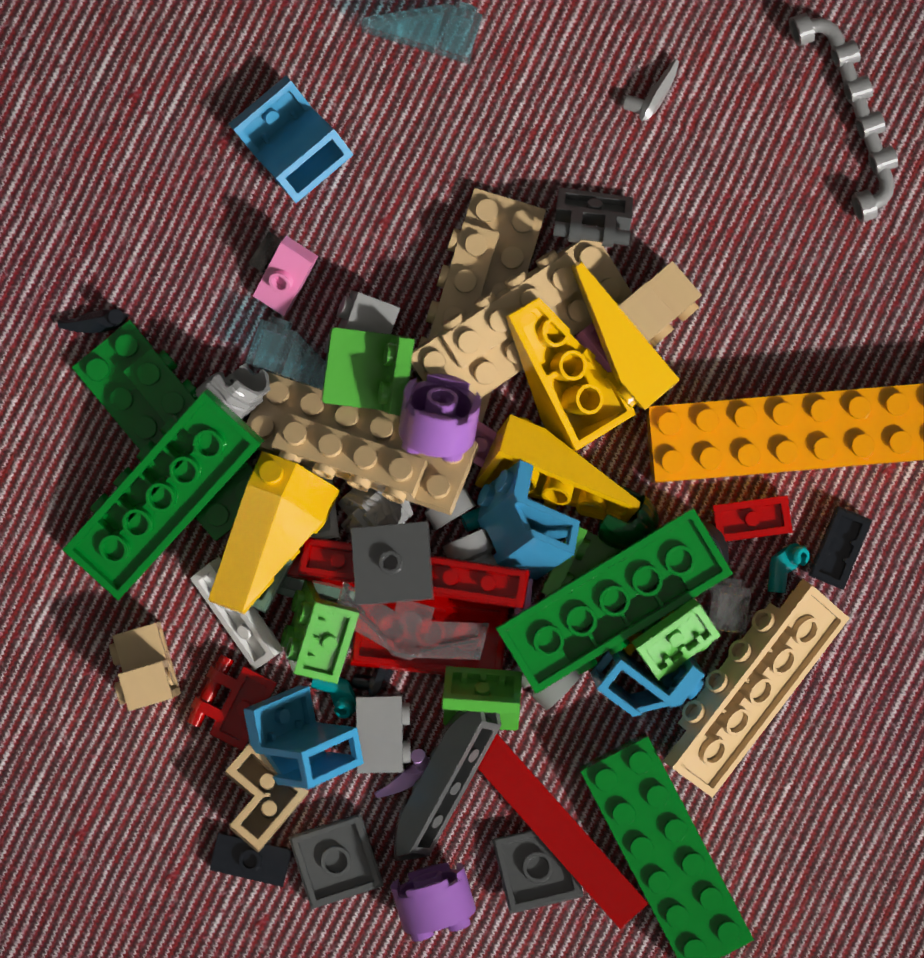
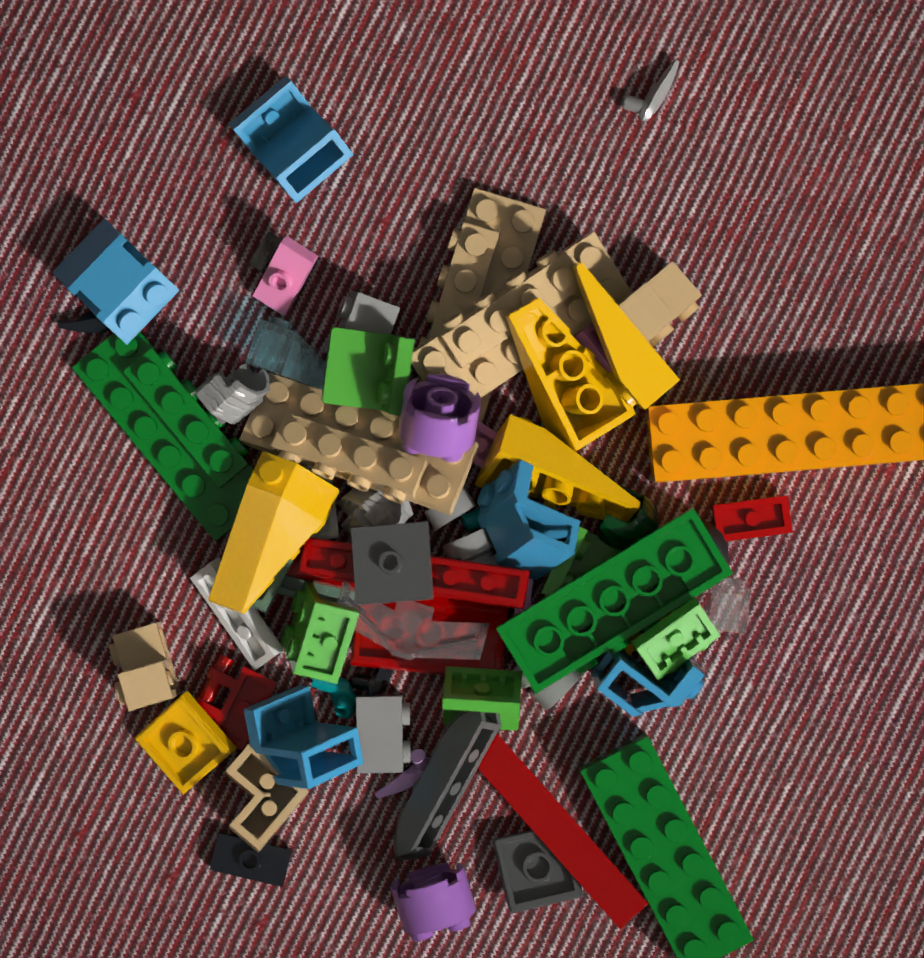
green plate [62,388,265,601] -> none
dark grey plate [288,813,384,909] -> none
clear light blue slope [361,2,483,65] -> none
dark grey plate [553,187,633,248] -> none
tan plate [663,579,850,798] -> none
teal arm [767,543,810,593] -> none
light grey bar [789,13,898,223] -> none
black plate [807,506,872,590] -> none
none -> dark azure piece [52,218,179,345]
none -> yellow plate [134,691,237,795]

